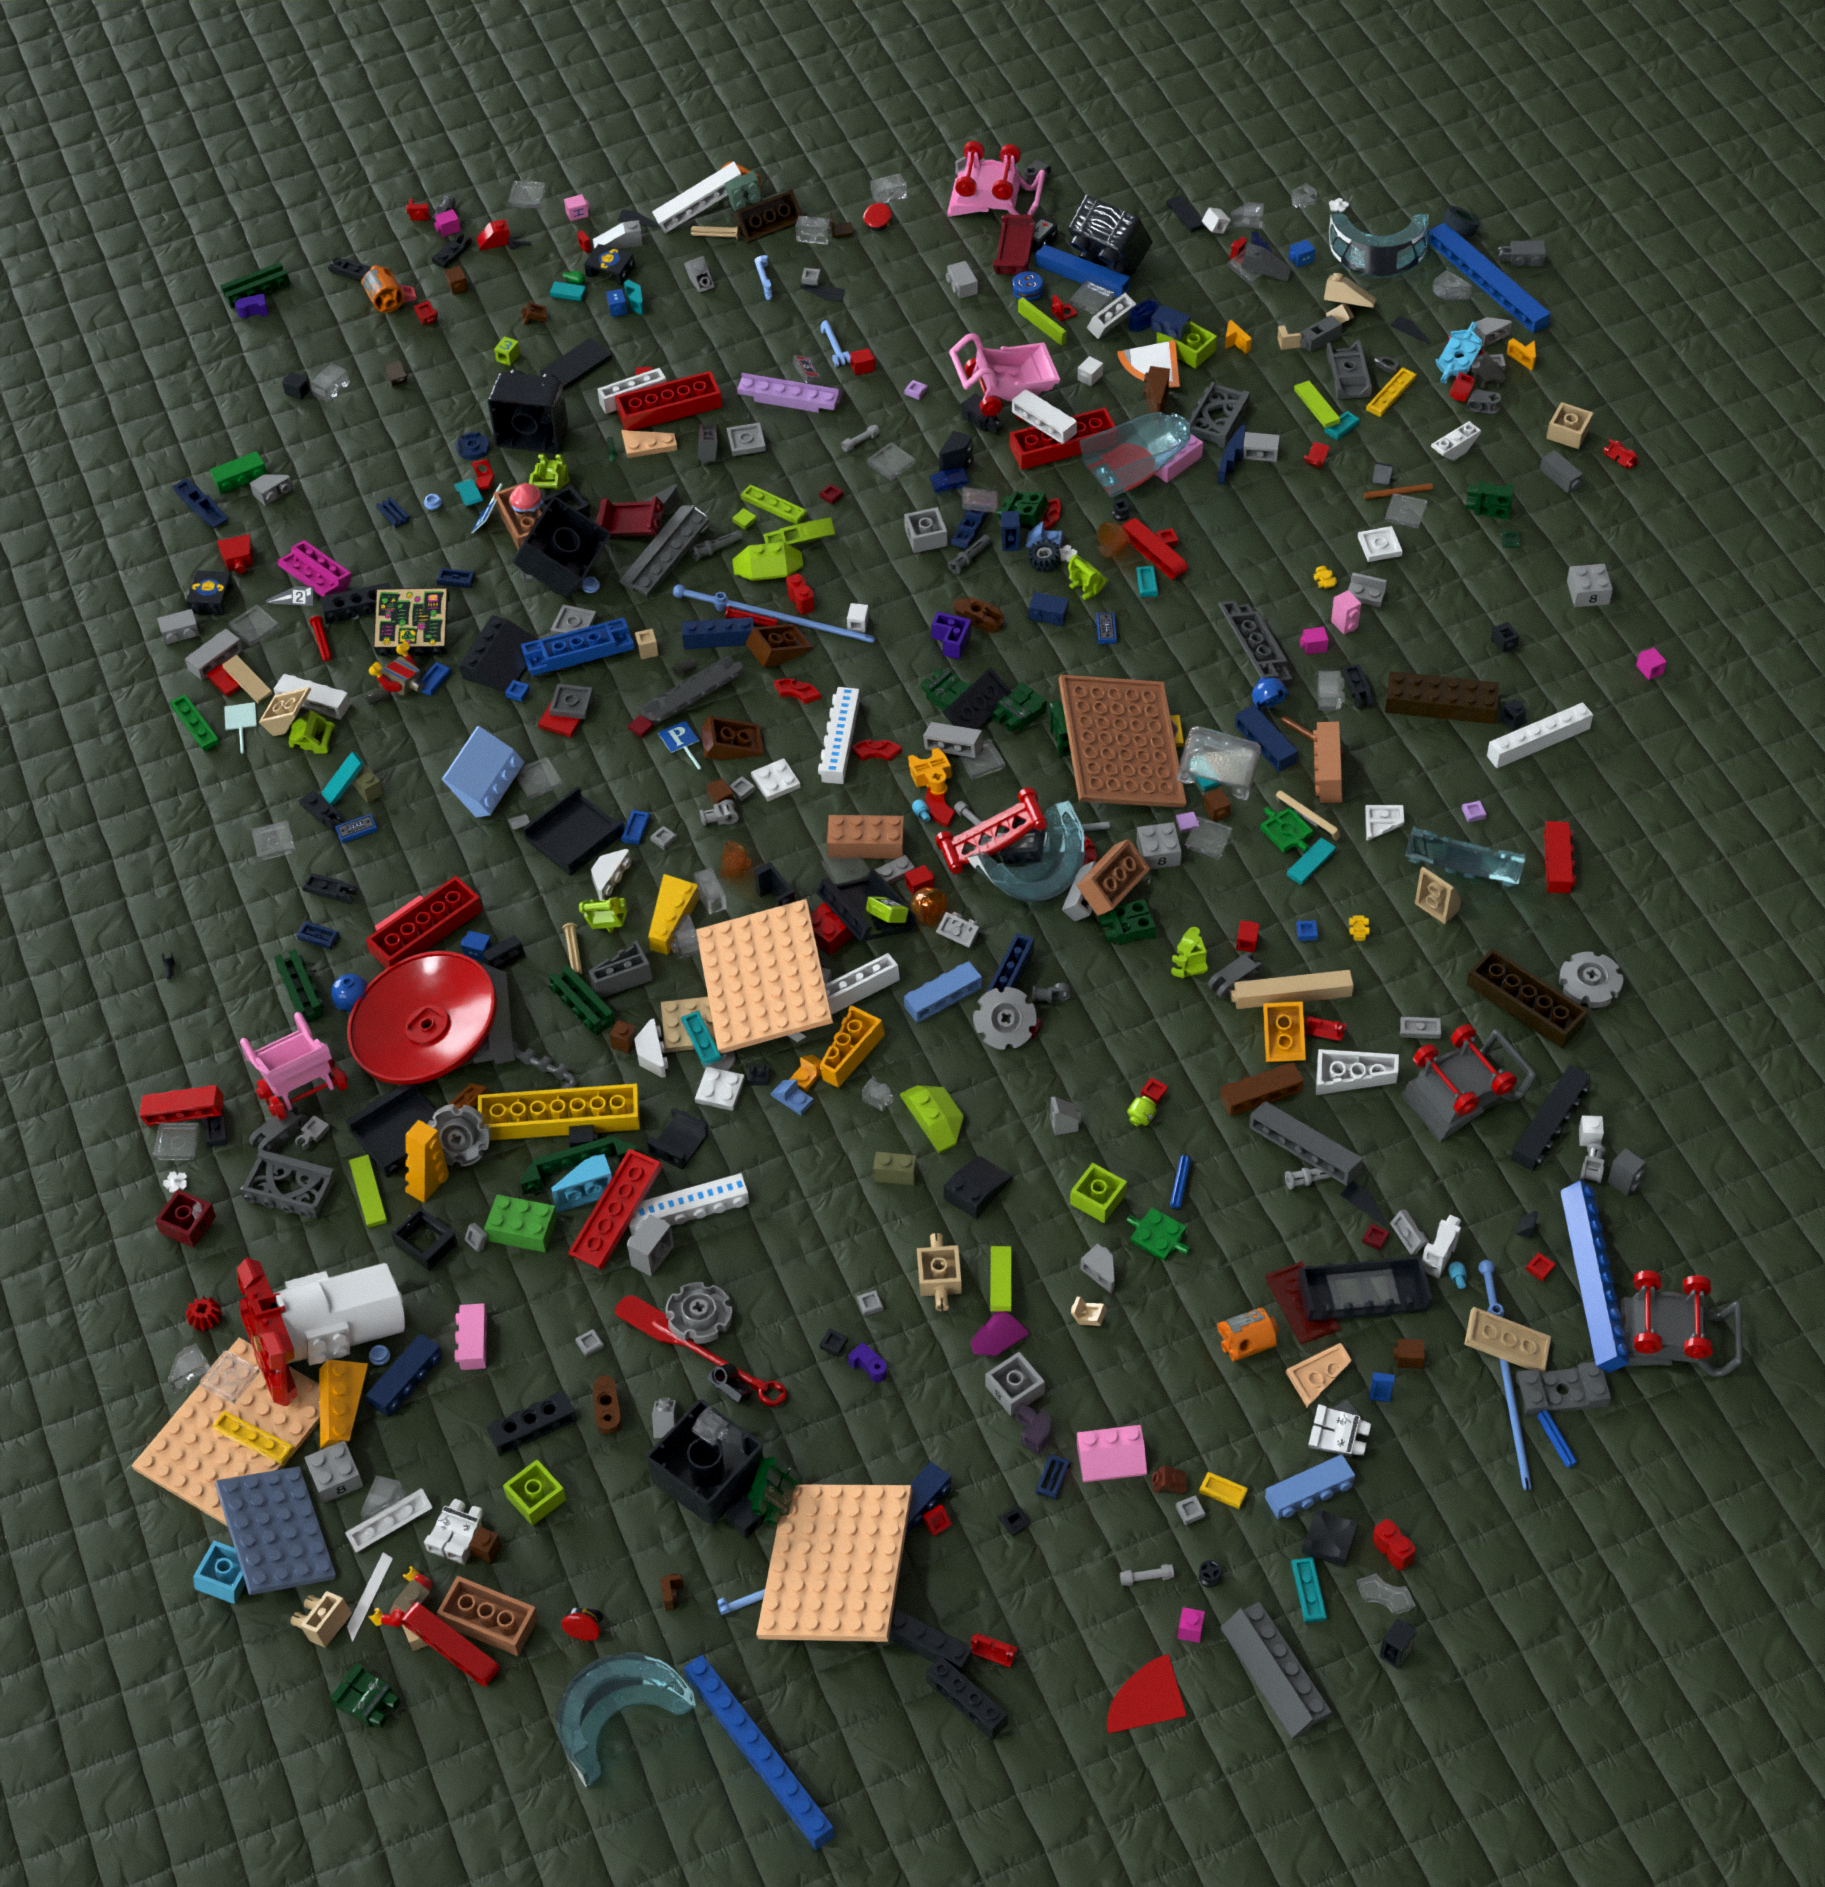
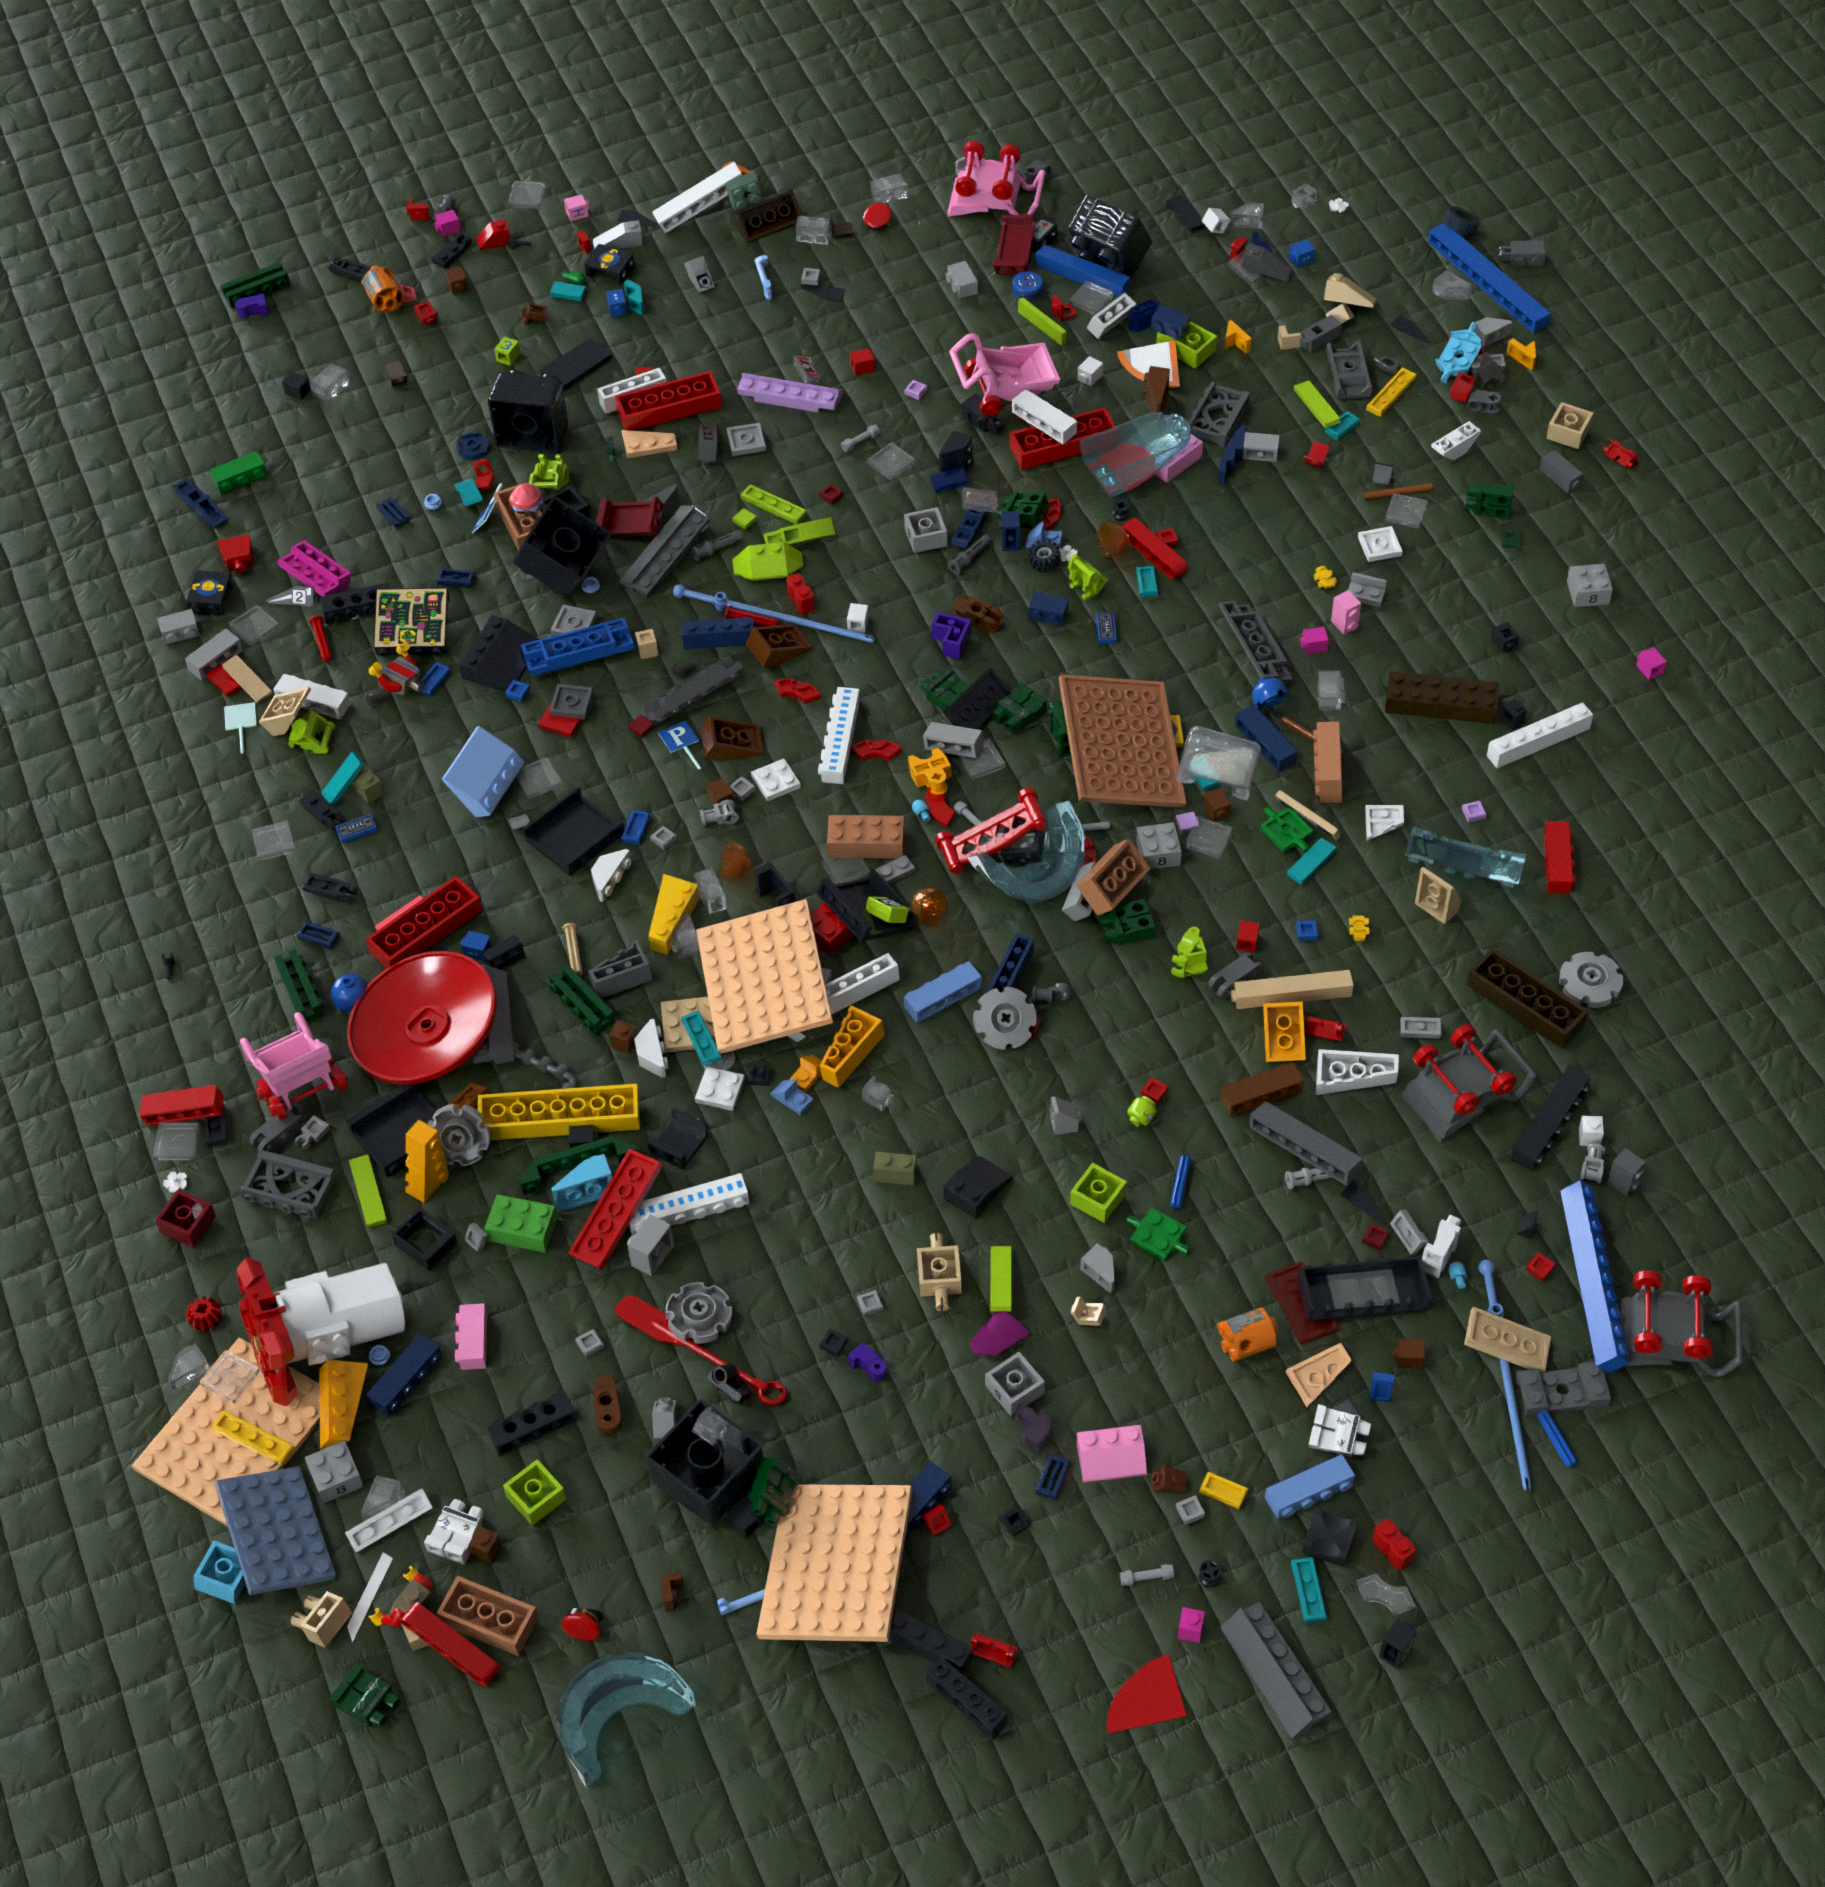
green plate [169,694,220,752] -> none
light grey slope [250,475,293,506] -> none
lime piece [579,897,627,933] -> none
blue brick [684,1655,834,1850] -> none
tan axle [691,226,739,239] -> none
light blue hinge [821,320,850,367] -> none
lime wedge [900,1085,964,1153] -> none
red brick [905,865,935,898] -> none
light grey bracket [936,912,983,949] -> none
windscreen [1329,213,1428,278] -> none
black hinge [1341,664,1374,709] -> none

